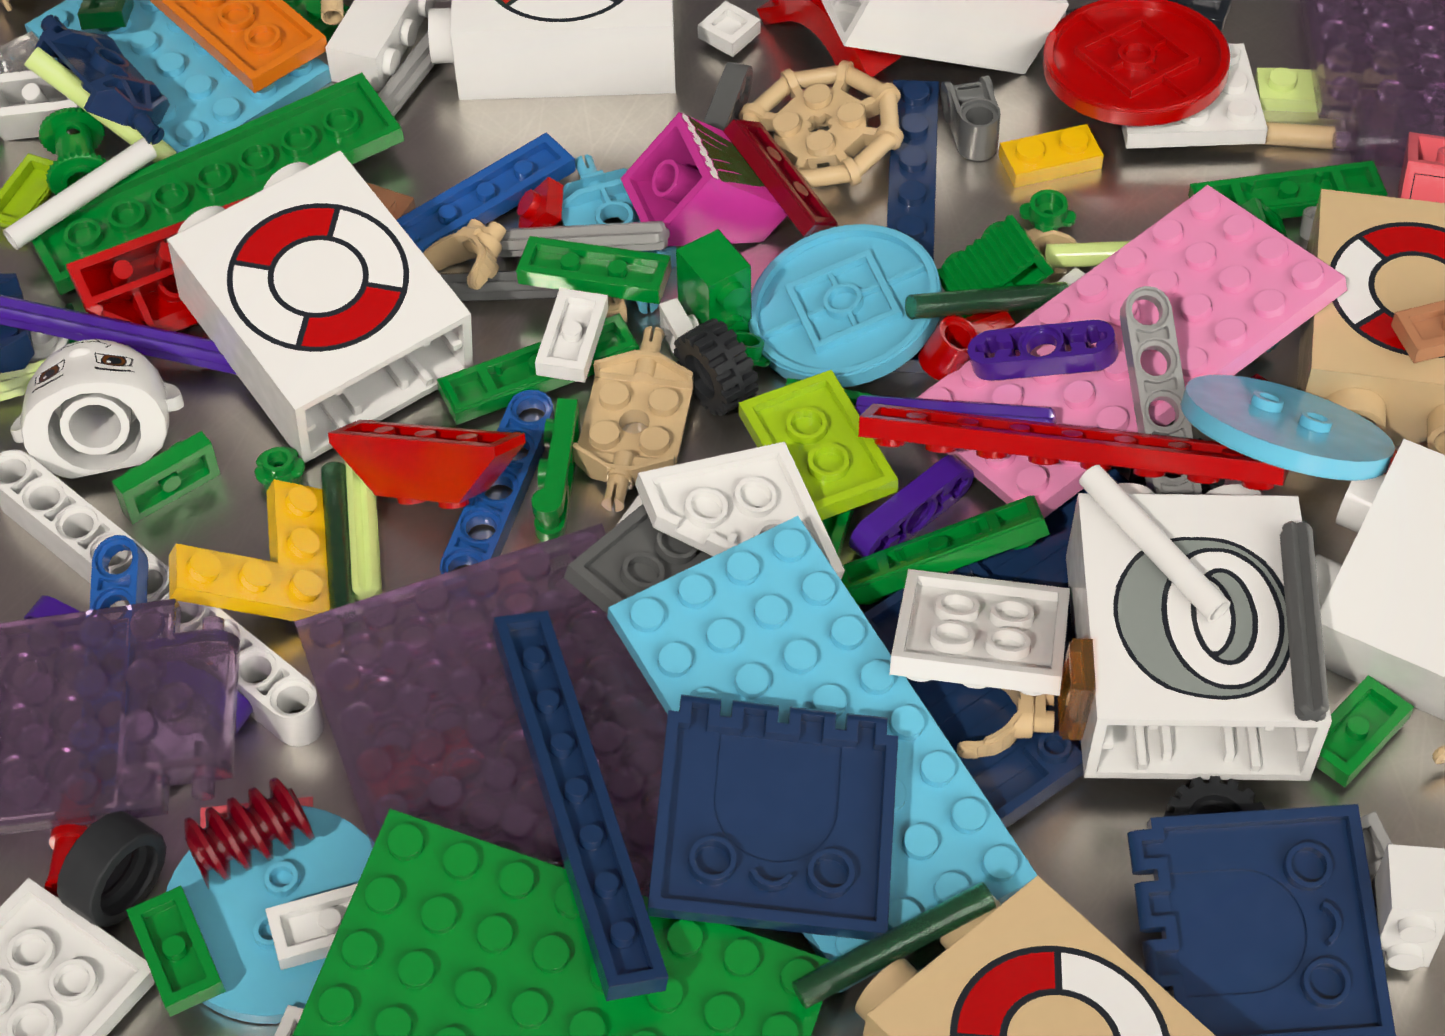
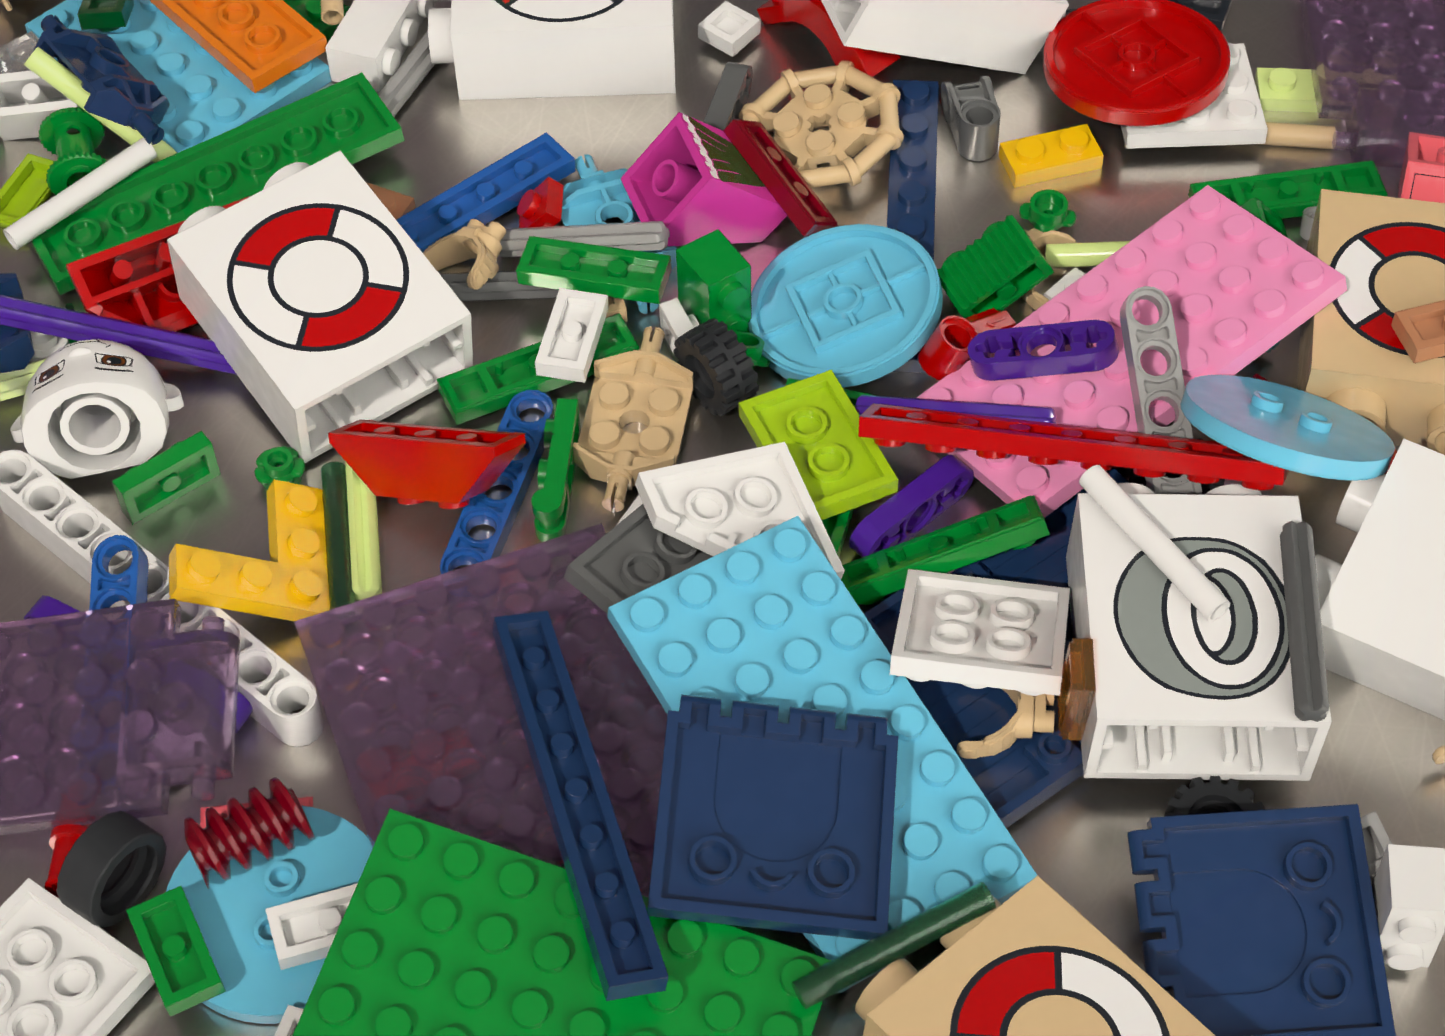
clear green piece [905,282,1068,320] -> none
green plate [1315,675,1414,787] -> none

